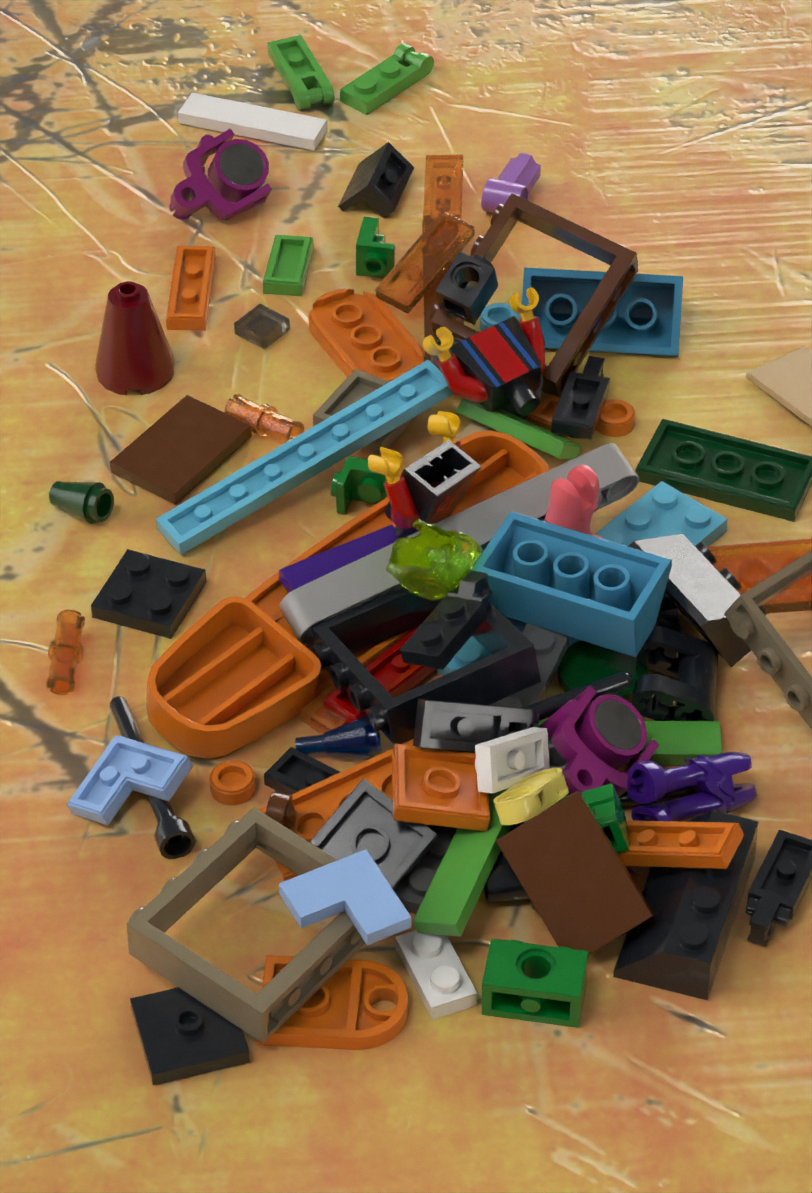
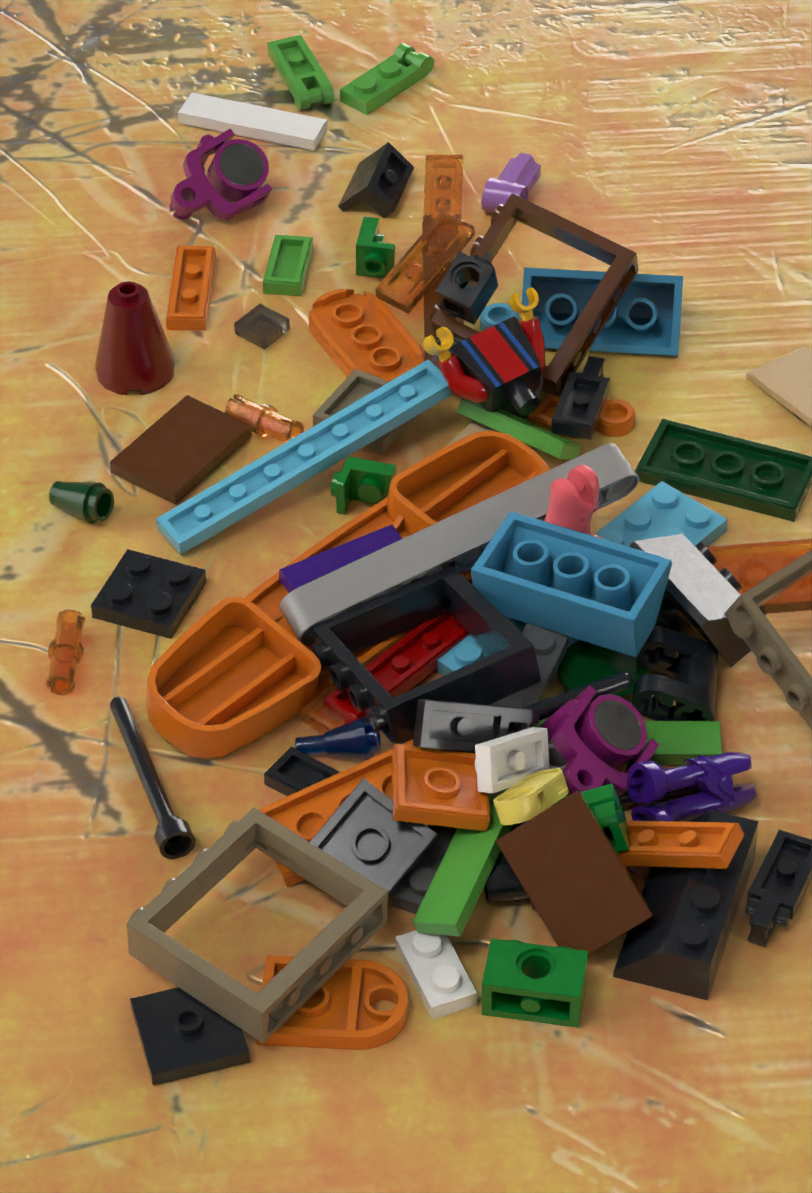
light blue tile [67,735,193,825] -> none
orange tile [209,761,256,805] -> none
reddish brown tile [265,791,297,829] -> none
light blue tile [279,849,411,946] -> none
torso [368,411,481,540] -> none
clear neon green hair [385,519,483,600] -> none
black hinge [400,571,493,670] -> none

